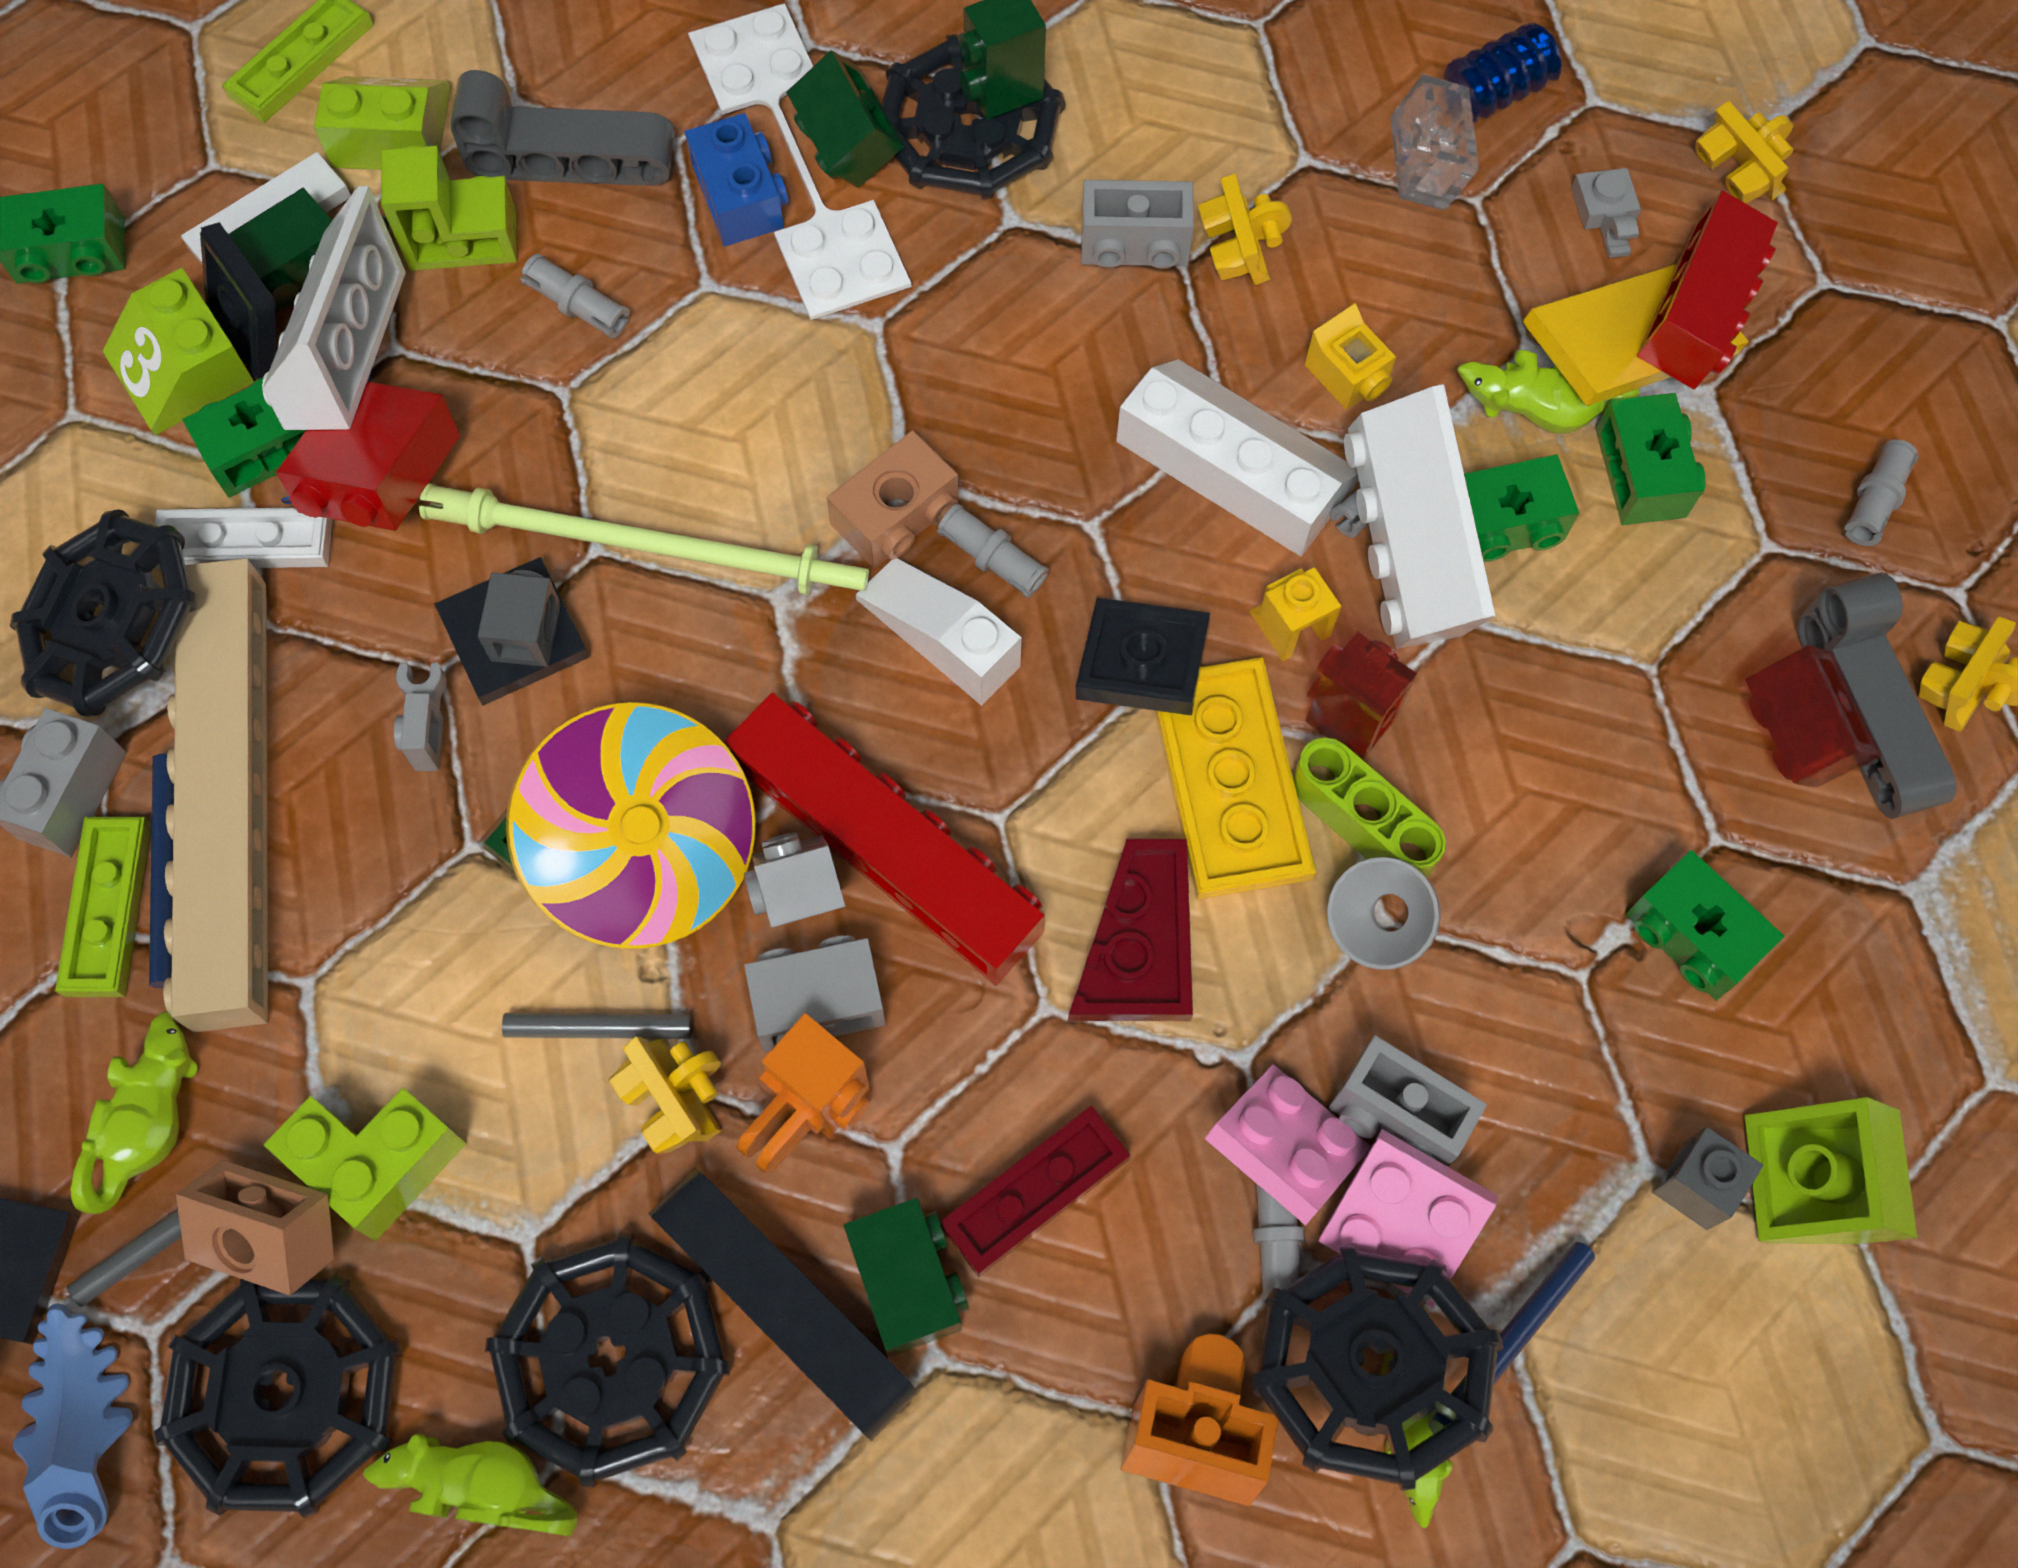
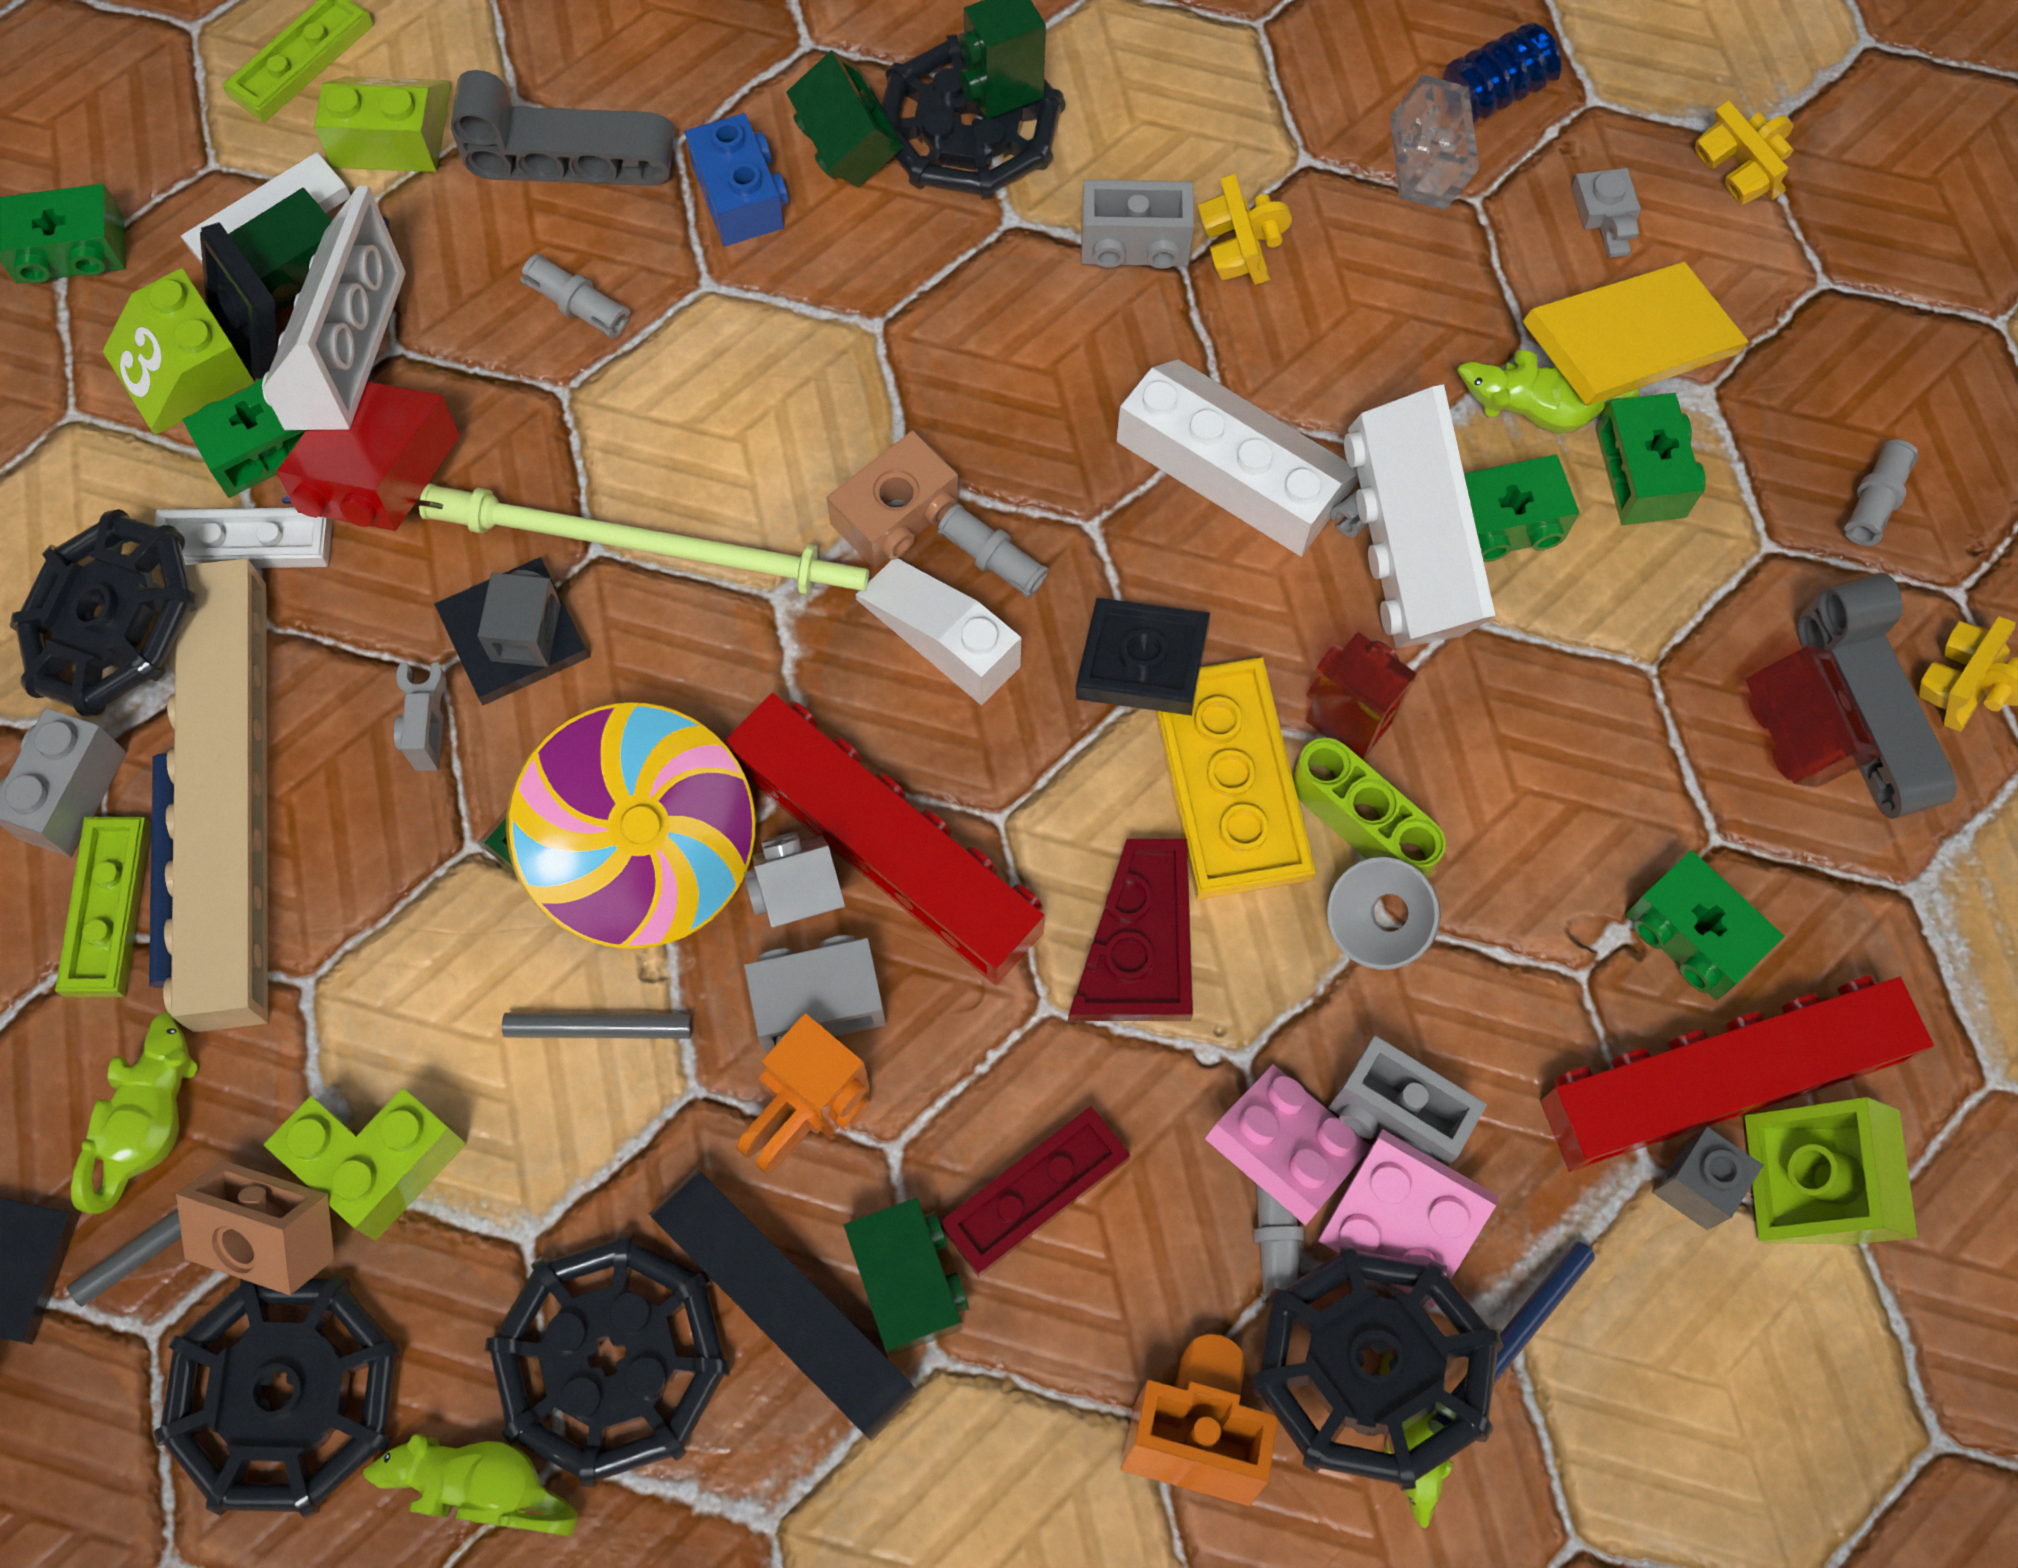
medium blue plant [13,1303,132,1549] -> none
lime brick [381,146,517,271] -> none
yellow hips [609,1036,722,1153] -> none
white hinge [688,3,911,320] -> none
yellow window [1249,567,1341,662] -> none
yellow window [1305,303,1396,410] -> none
red brick [1637,190,1778,390] -> none
none -> red brick [1540,975,1935,1172]

